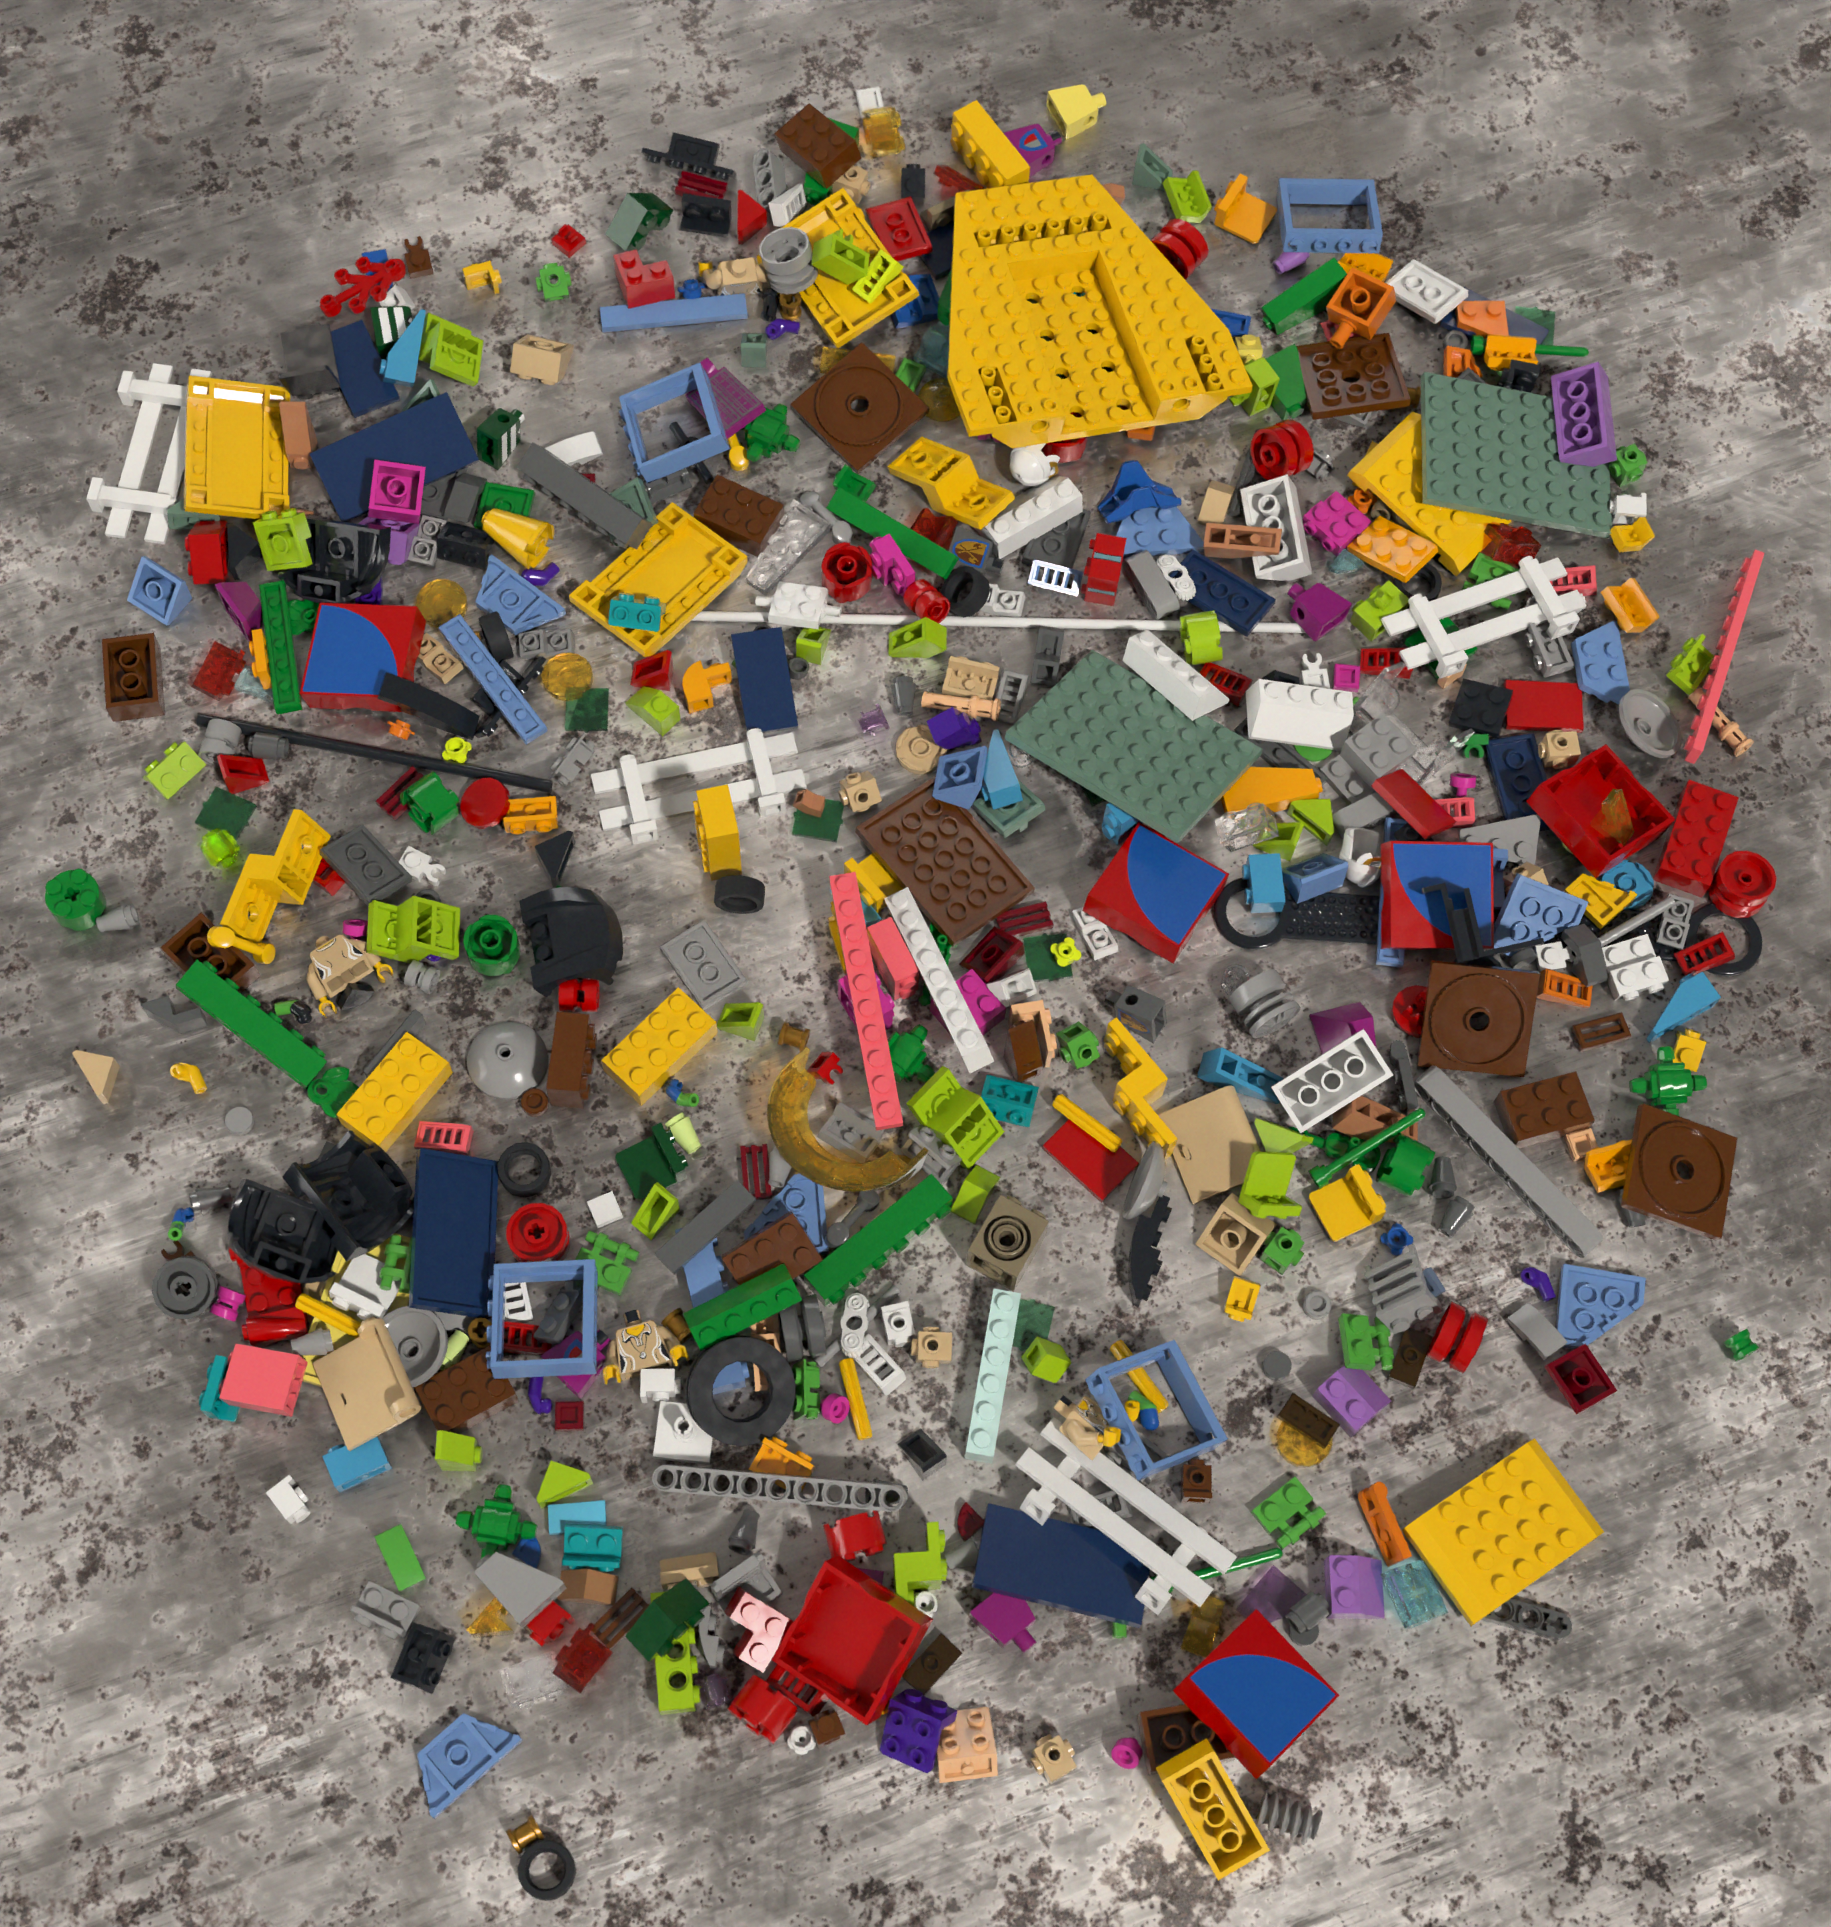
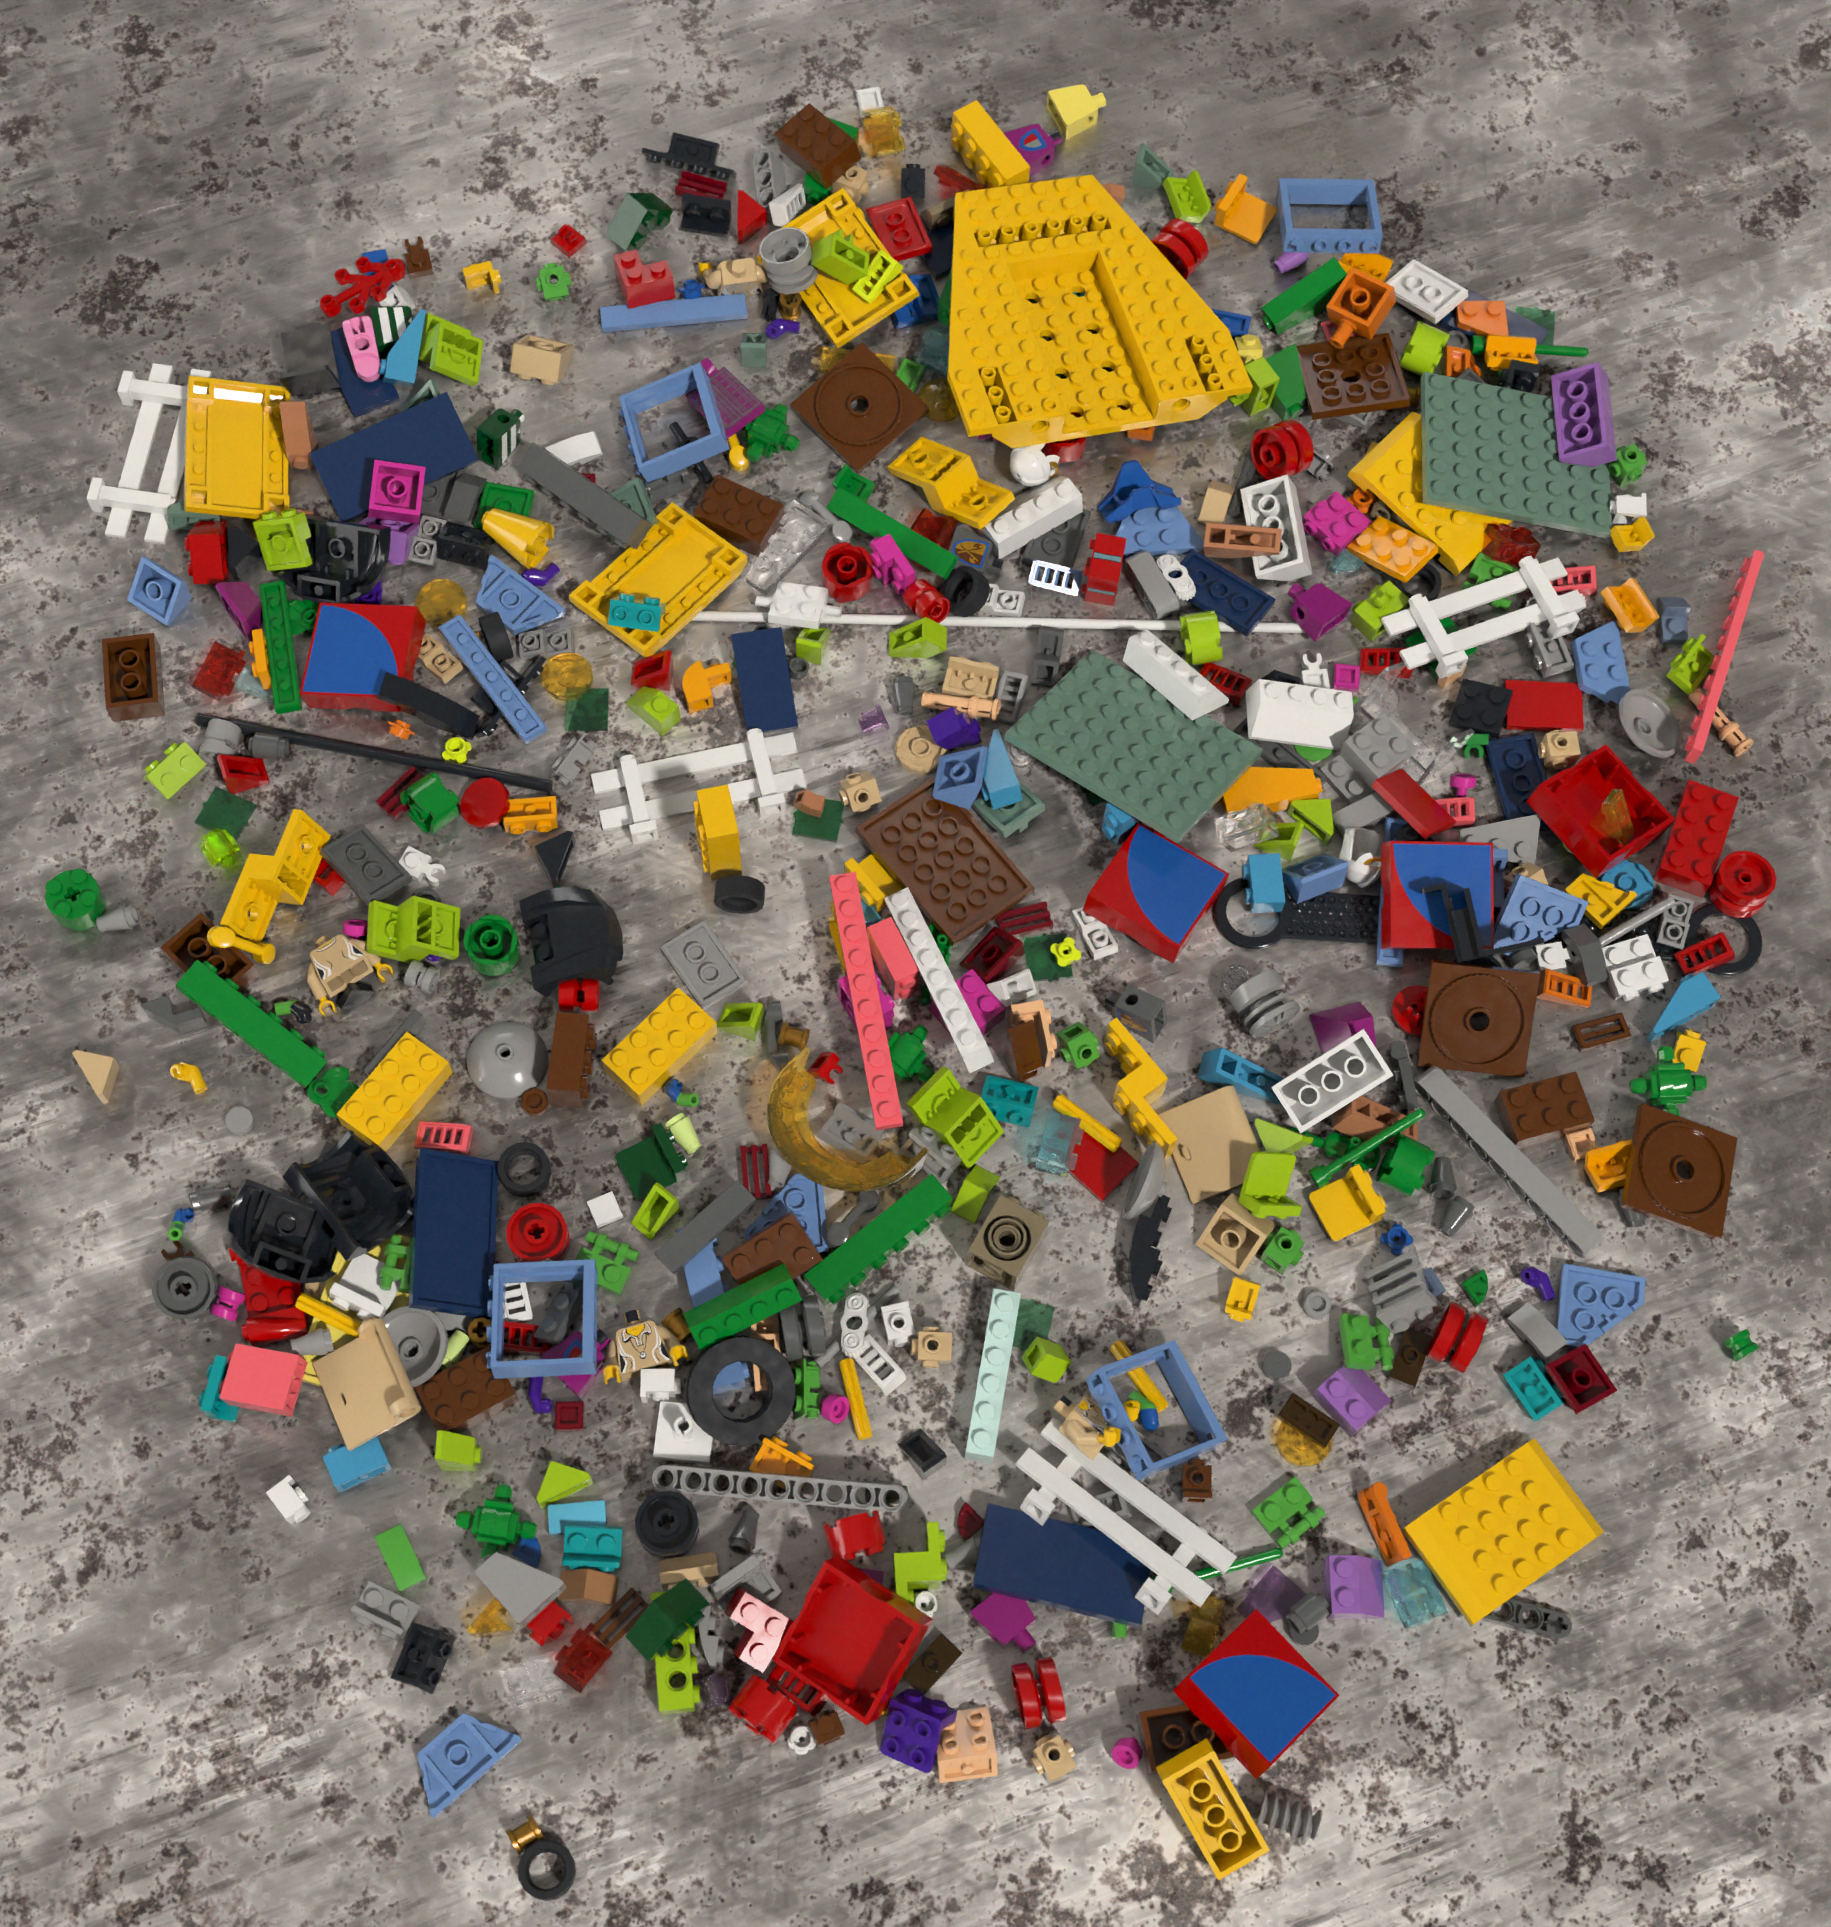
none -> bright pink piece [342,315,381,382]
none -> black wheel [635,1491,700,1560]
none -> dark grey bar [764,1001,790,1073]
none -> red wheel [1011,1656,1066,1730]
none -> clear light blue brick [1035,1111,1084,1178]
none -> lime brick [1399,321,1450,376]
none -> green tile [1459,1269,1488,1308]
none -> teal bracket [1503,1356,1567,1422]
none -> sand blue slope [1657,597,1691,644]

